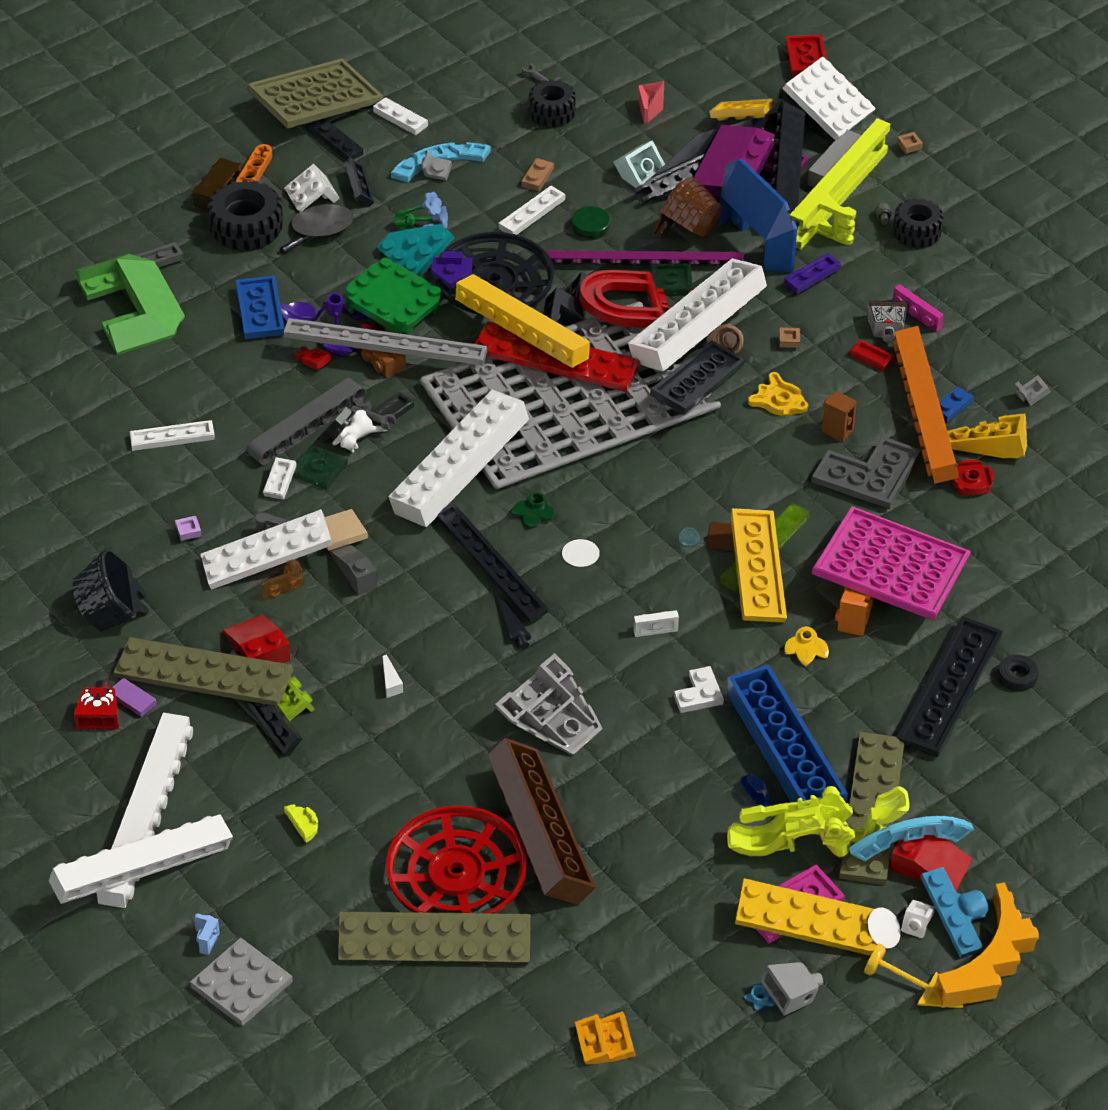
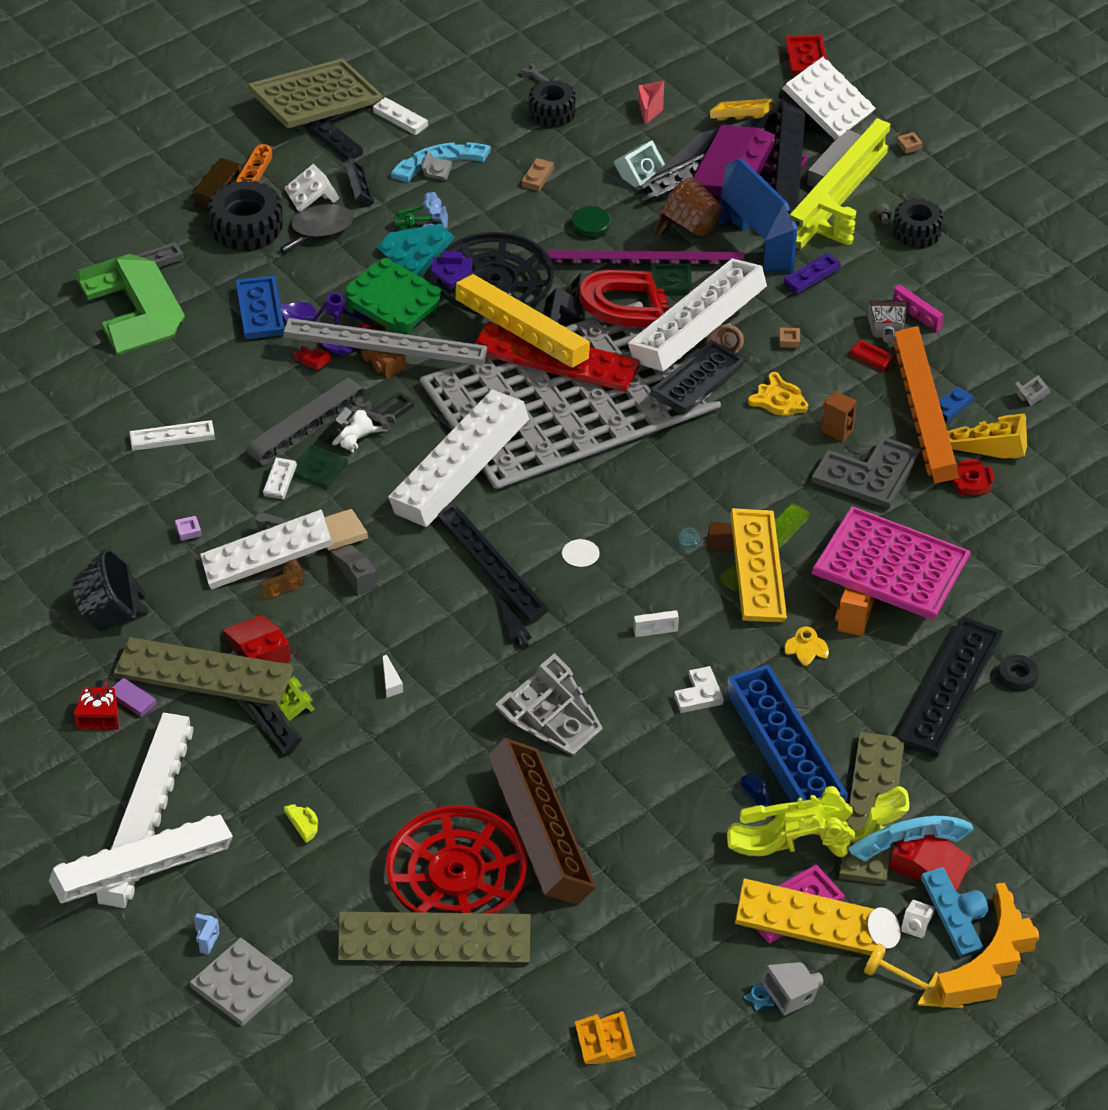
white plate [499,186,565,235] -> none
dark green plate [512,492,554,527] -> none

